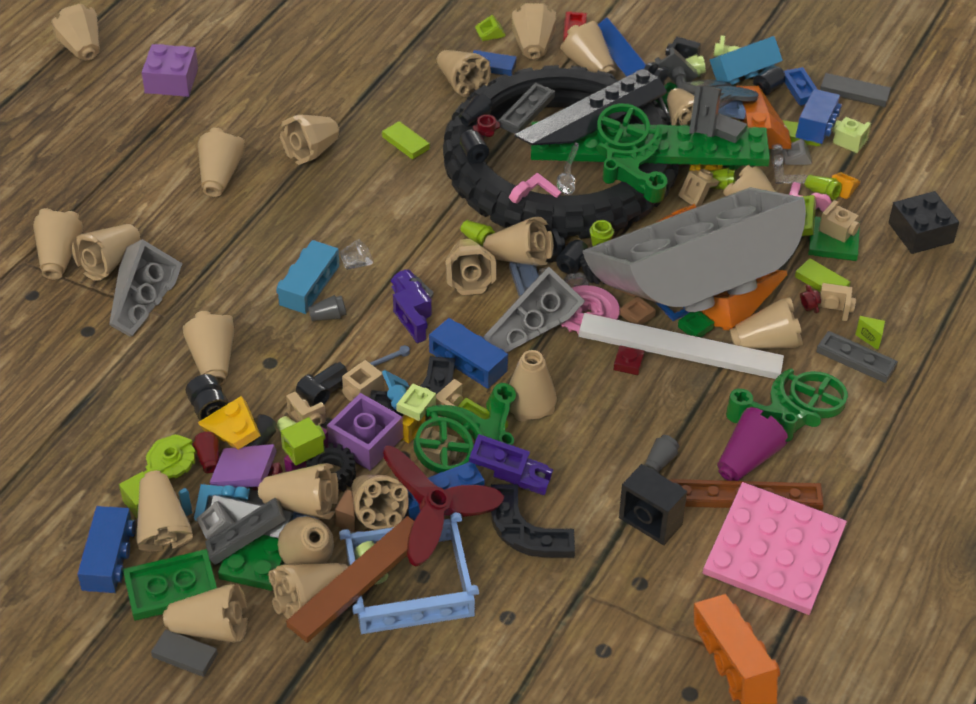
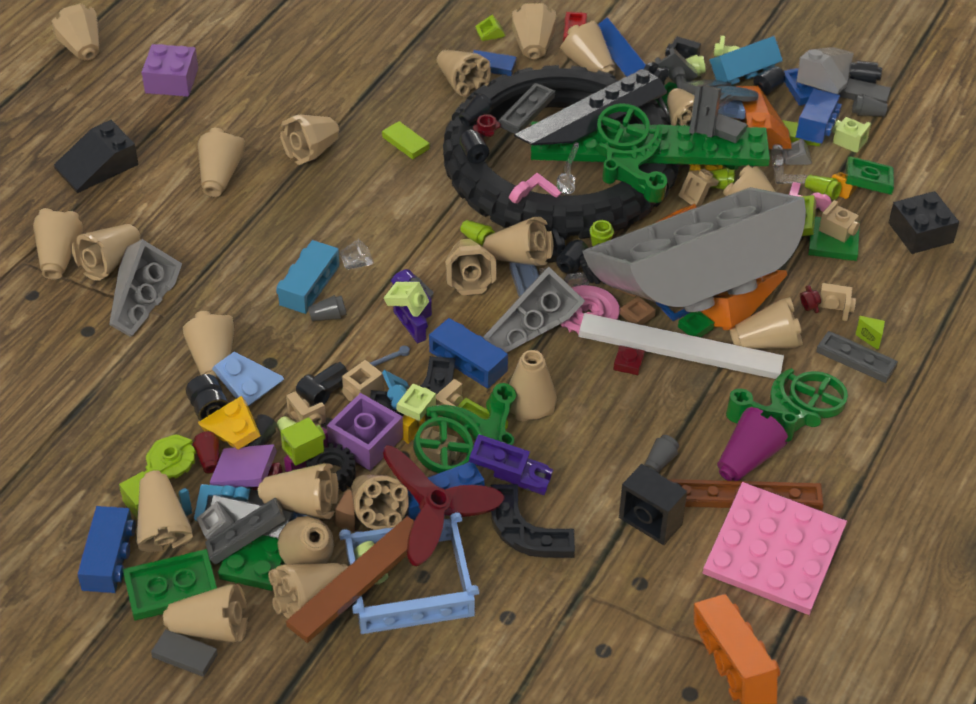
lime tile [795,258,850,292] -> none
none -> black slope [54,120,139,193]
none -> light blue wing [212,352,284,407]
none -> yellowish green bracket [384,282,429,317]
none -> light grey wedge [797,47,853,94]
none -> green tile [846,156,894,195]
none -> black brick [849,61,882,84]
none -> dark grey cone [852,94,887,117]

